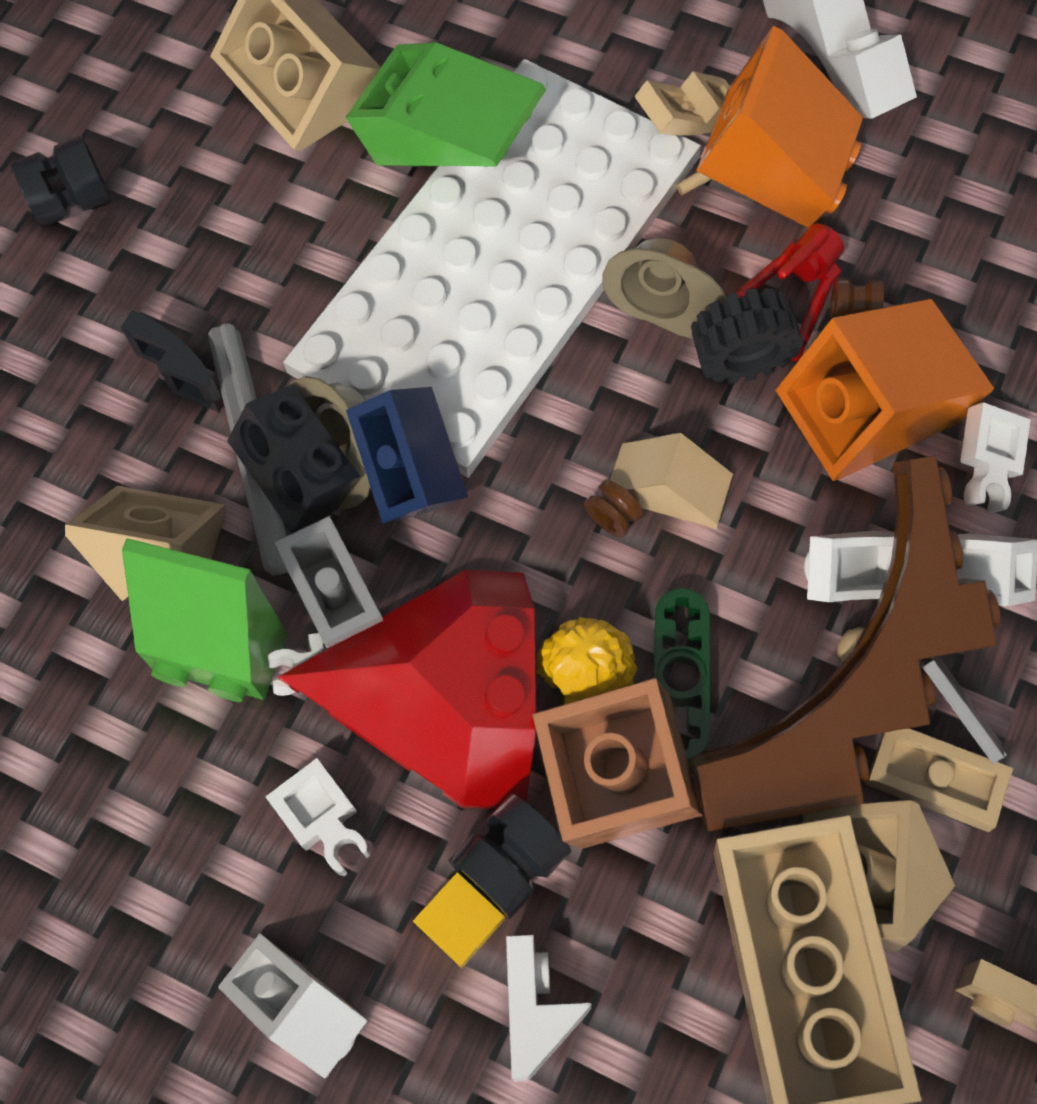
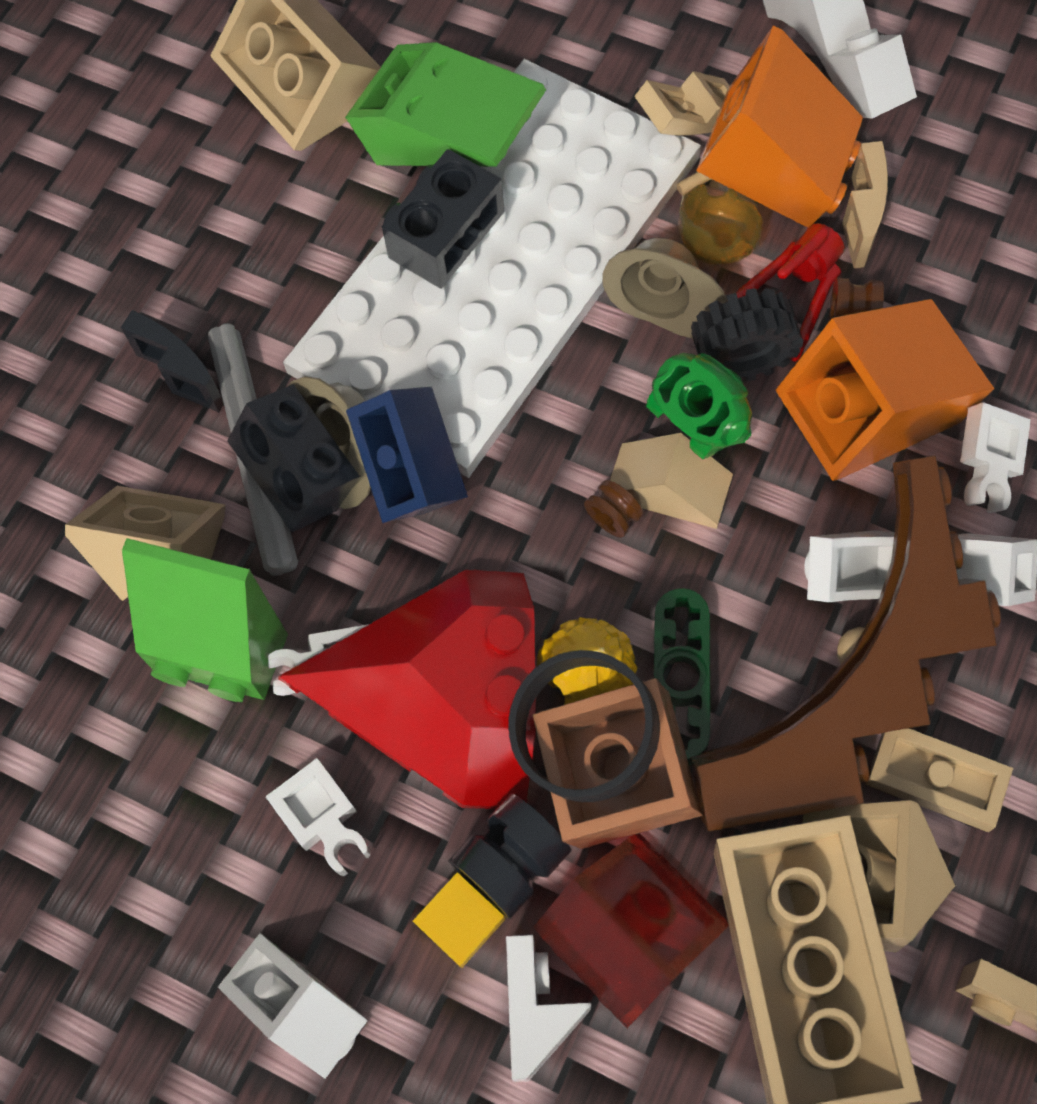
black wheel [11,135,111,228] -> none
light grey slope [274,516,383,648] -> none
light grey piece [921,656,1007,764] -> none
none -> black brick [381,149,505,289]
none -> black tyre [508,650,660,802]
none -> clear red slope [533,833,729,1029]
none -> green piece [646,352,753,460]
none -> clear yellow hair [678,184,763,265]
none -> tan slope [842,141,888,268]

